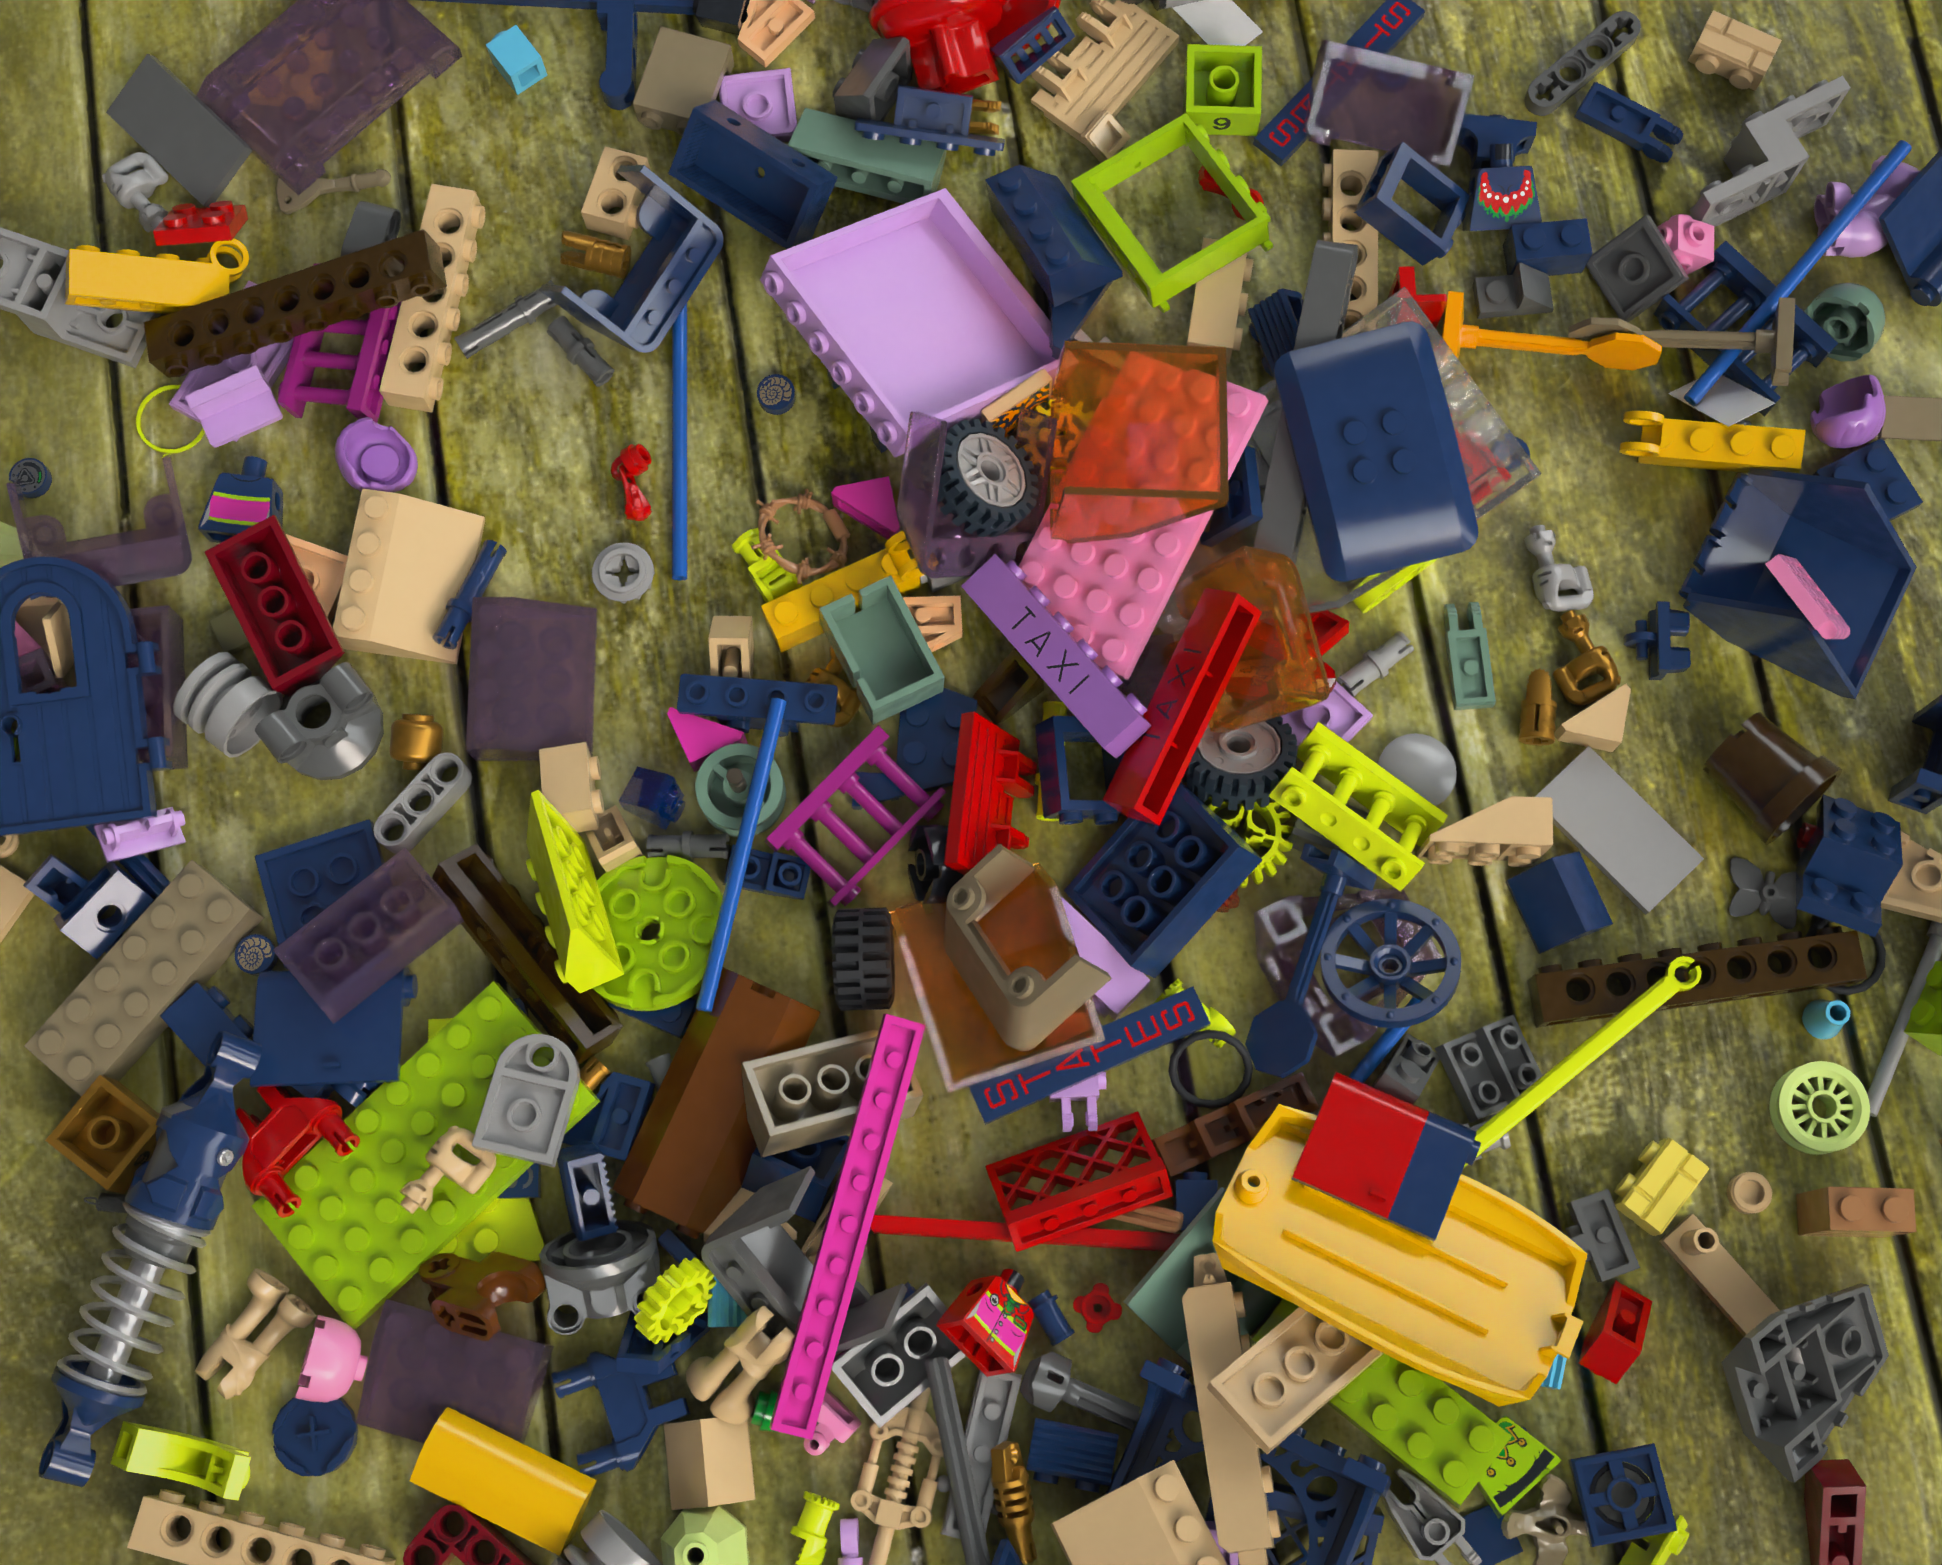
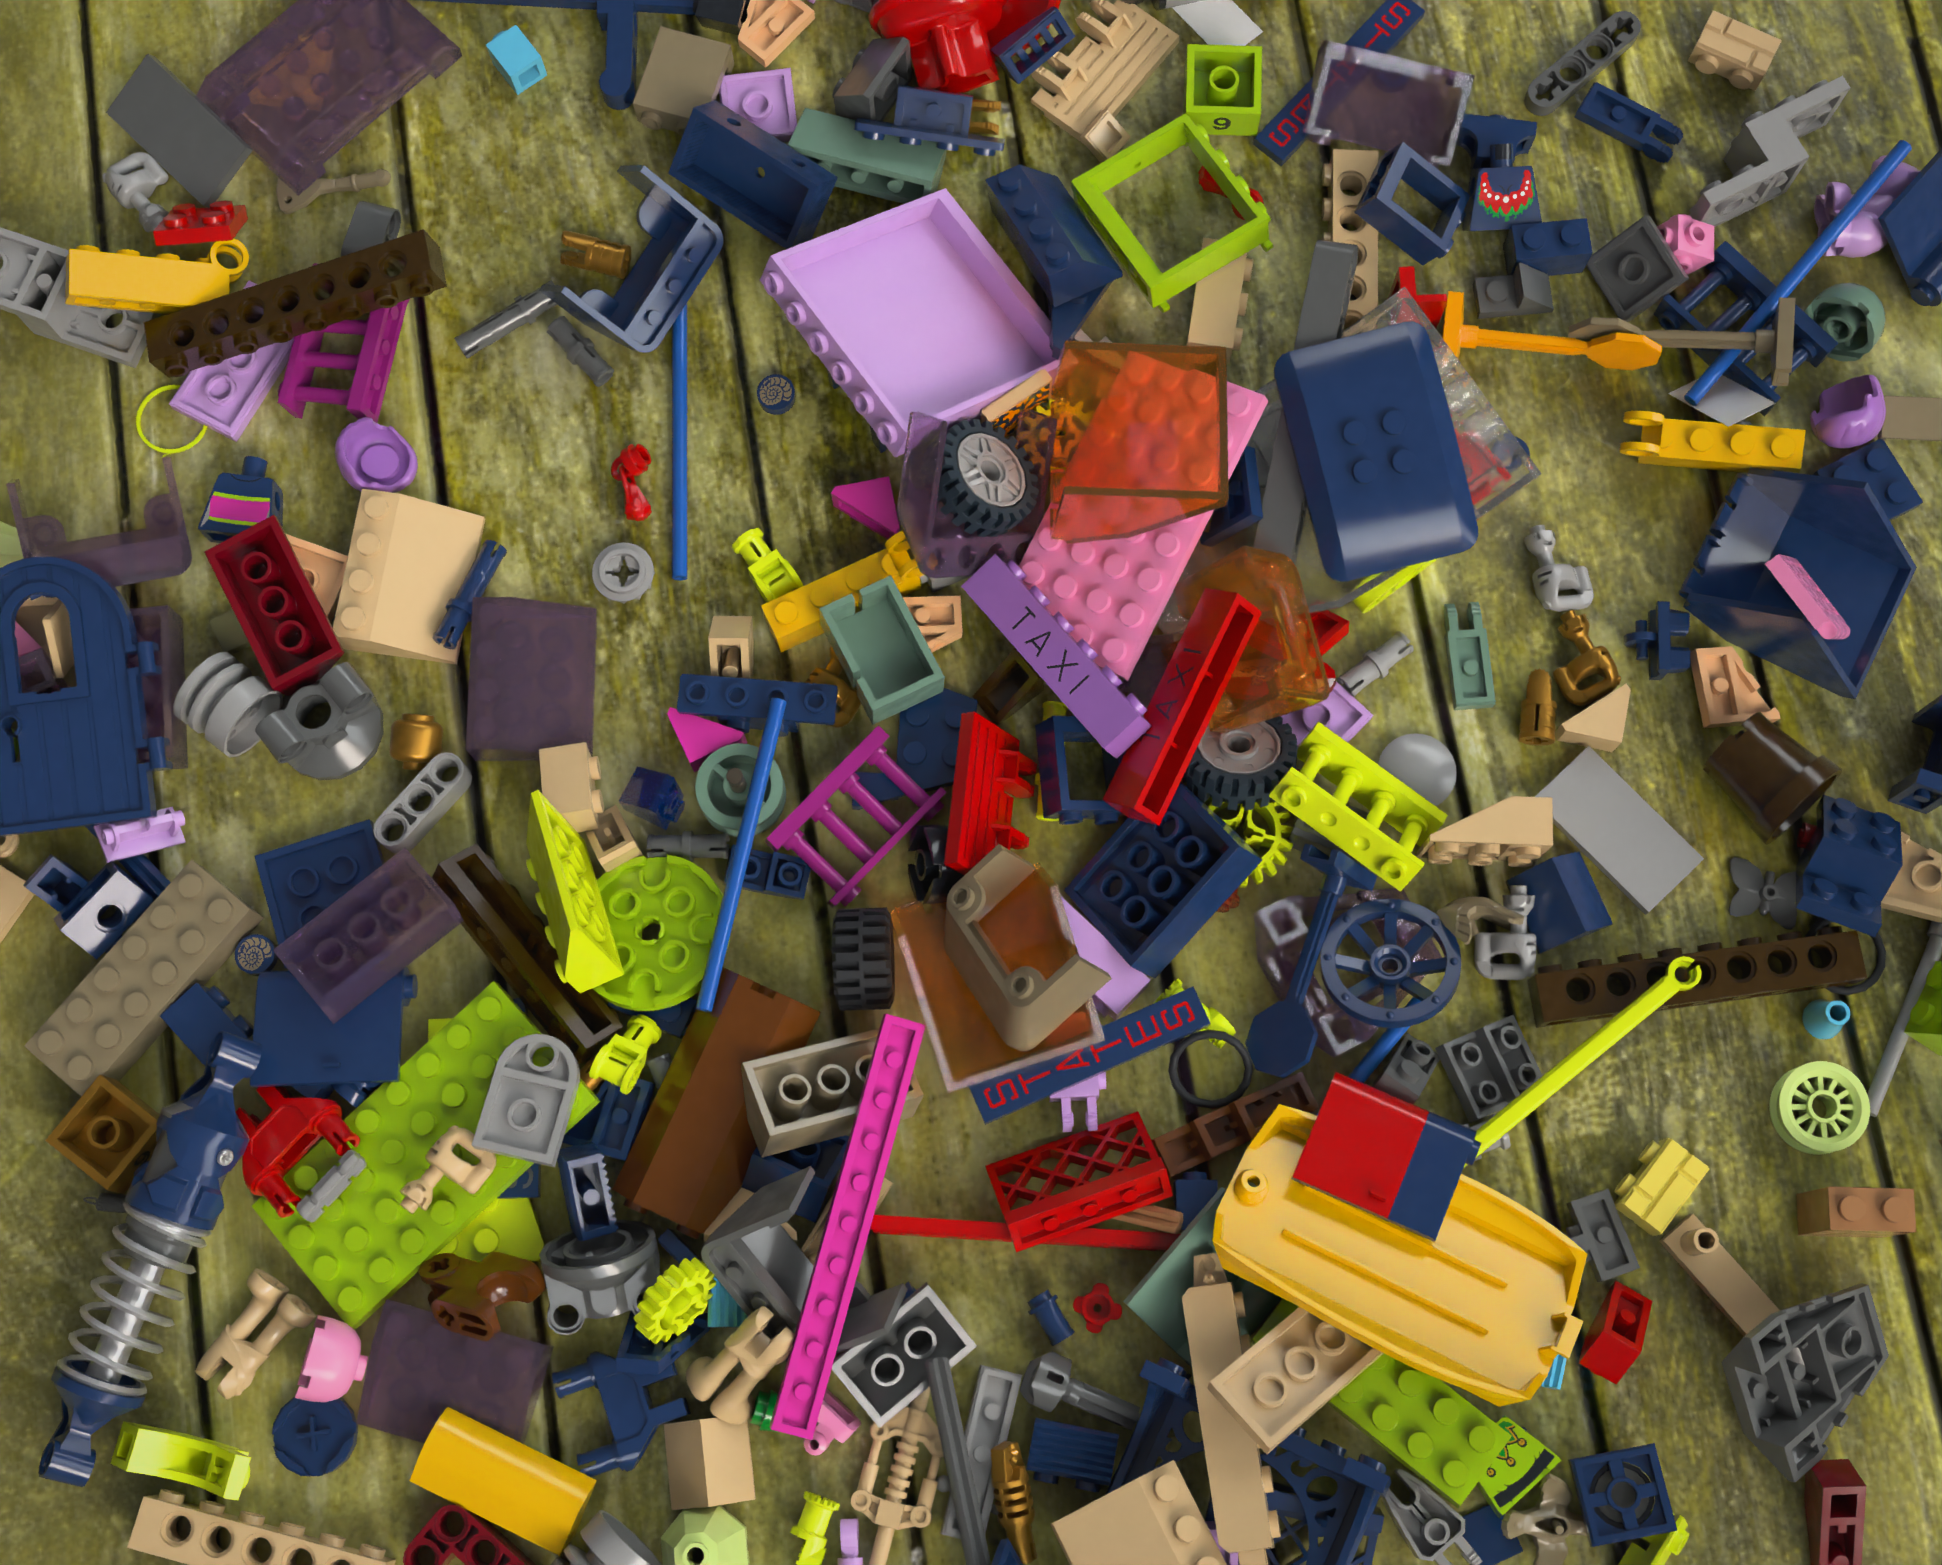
tile [9,458,52,498] -> none
lavender panel [185,365,283,448] -> none
tan brick [379,184,485,413] -> none
tan brick [581,146,651,240] -> none
medium nougat piece [751,489,851,584] -> none
red torso [936,1269,1034,1377] -> none
dark blue brick [1248,288,1303,378] -> none
tan tile [1727,1172,1772,1214] -> none
none -> light grey axle [296,1149,367,1223]
none -> neon yellow connector [589,1014,662,1095]
none -> dark tan animal [1432,896,1524,945]
none -> light grey piece [1474,885,1536,980]
none -> light nougat wing [1690,646,1781,728]

